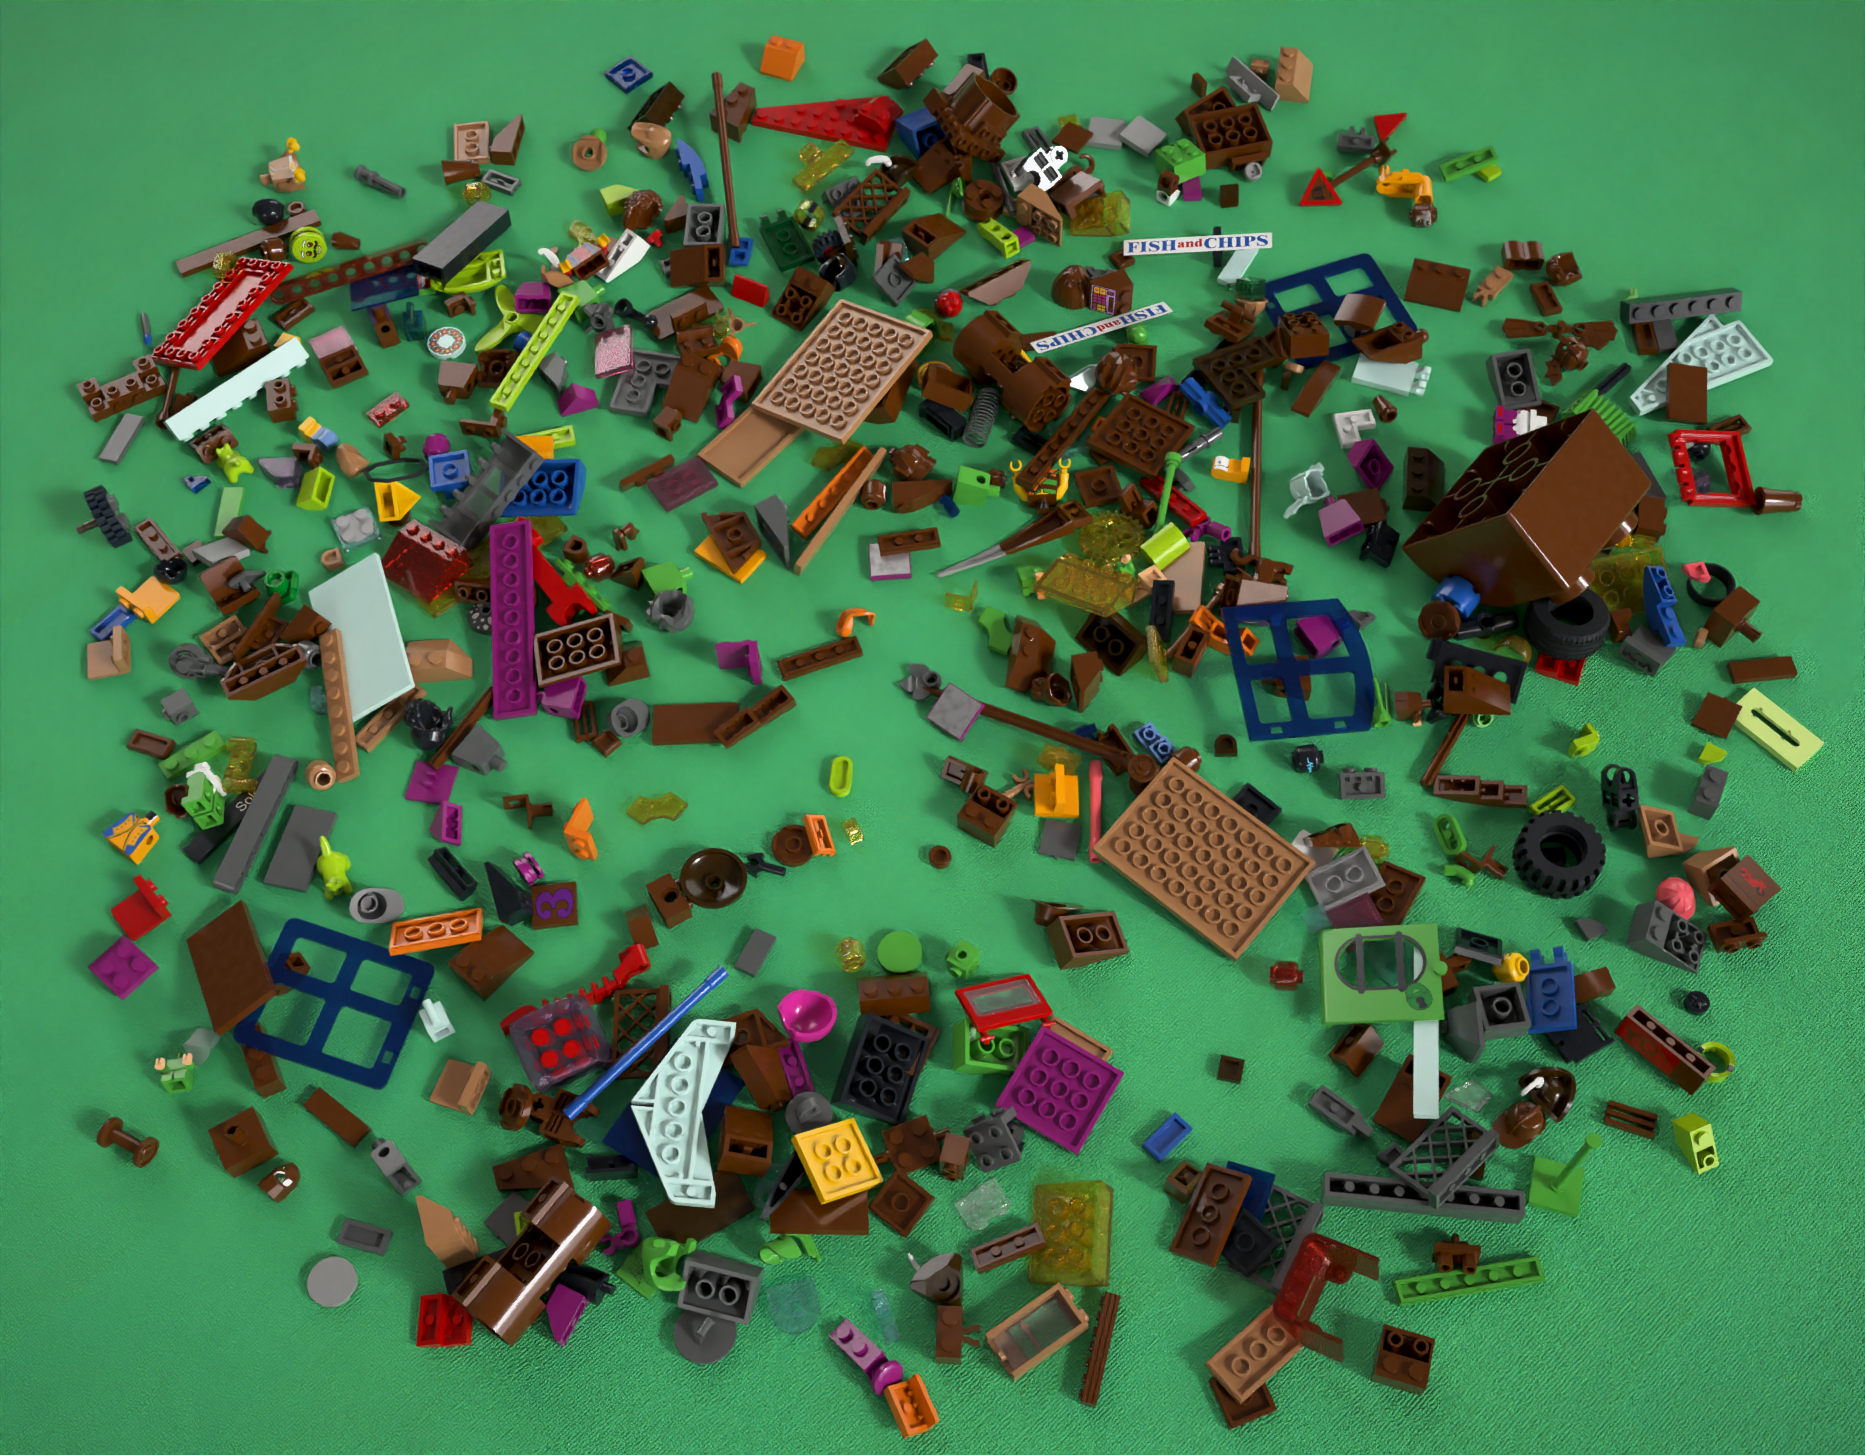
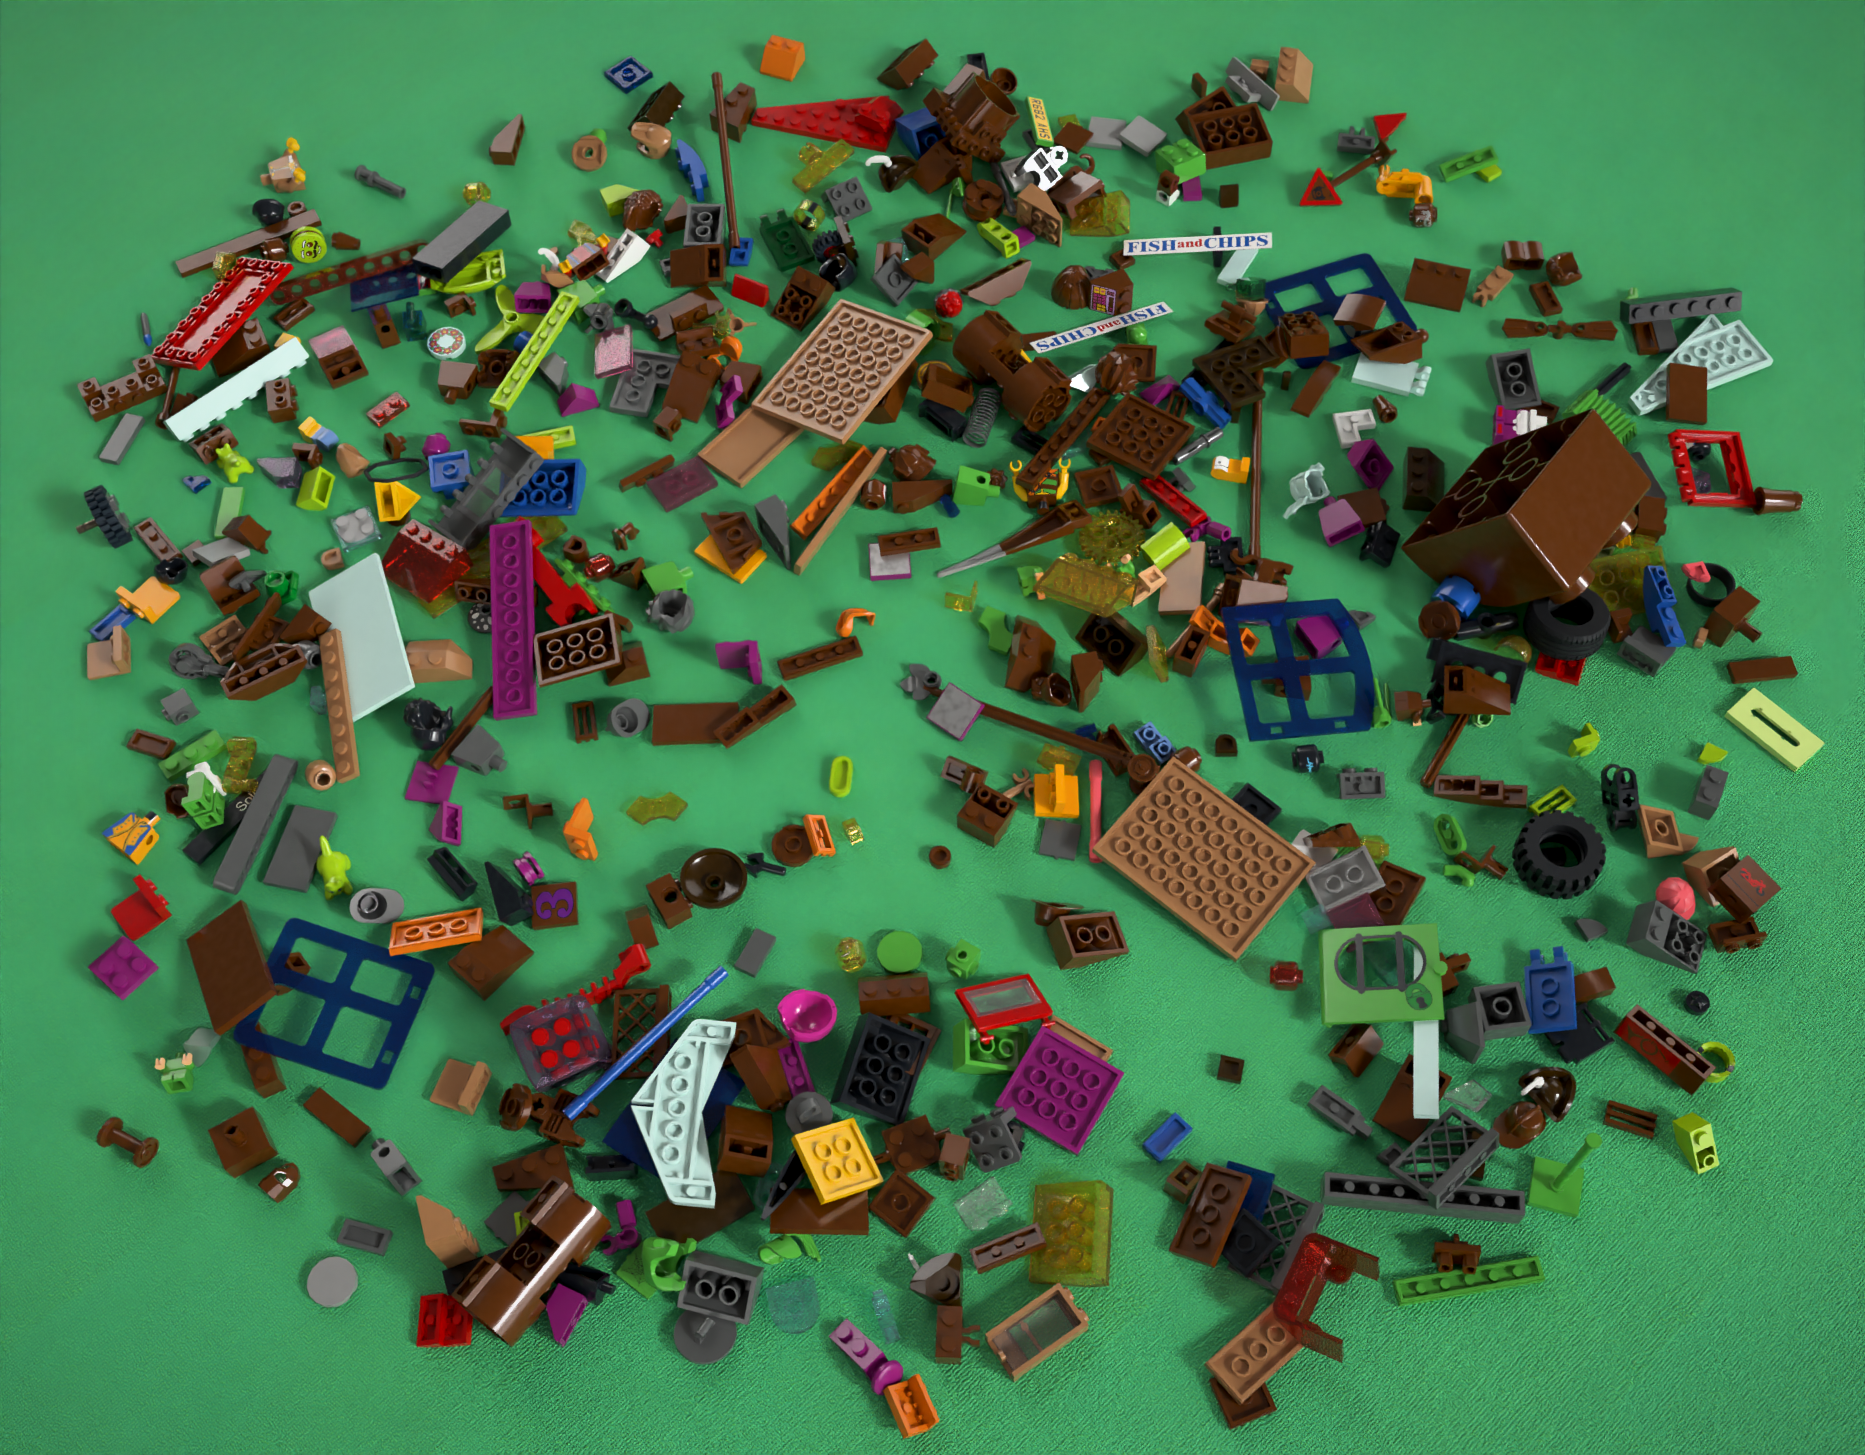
medium nougat tile [355,683,427,753] -> none
light aqua brick [418,999,455,1043] -> none
reddish brown plant [441,159,481,186] -> none
medium nougat tile [454,121,491,164] -> none
dark grey tile [481,169,522,196] -> none
magenta torso [536,676,588,719] -> none
reddish brown tile [591,730,622,758] -> none
reddish brown fence [831,169,911,246] -> none
reddish brown piece [1078,1292,1121,1408] -> none
black plate [1148,580,1175,643] -> none
bright green piece [1153,452,1182,536] -> none
reddish brown tile [1228,151,1268,172] -> none
light grey tile [1243,162,1262,182] -> none
medium nougat tile [1283,362,1304,374] -> none
reddish brown slope [1370,1324,1435,1396] -> none
black tile [1454,927,1502,966] -> none
yellow head [1492,952,1529,983] -> none
reddish brown helmet [1545,332,1609,386] -> none
reddish brown piece [1691,692,1743,740] -> none
reddish brown tile [1706,414,1752,446] -> none
none -> tile [1025,96,1054,148]

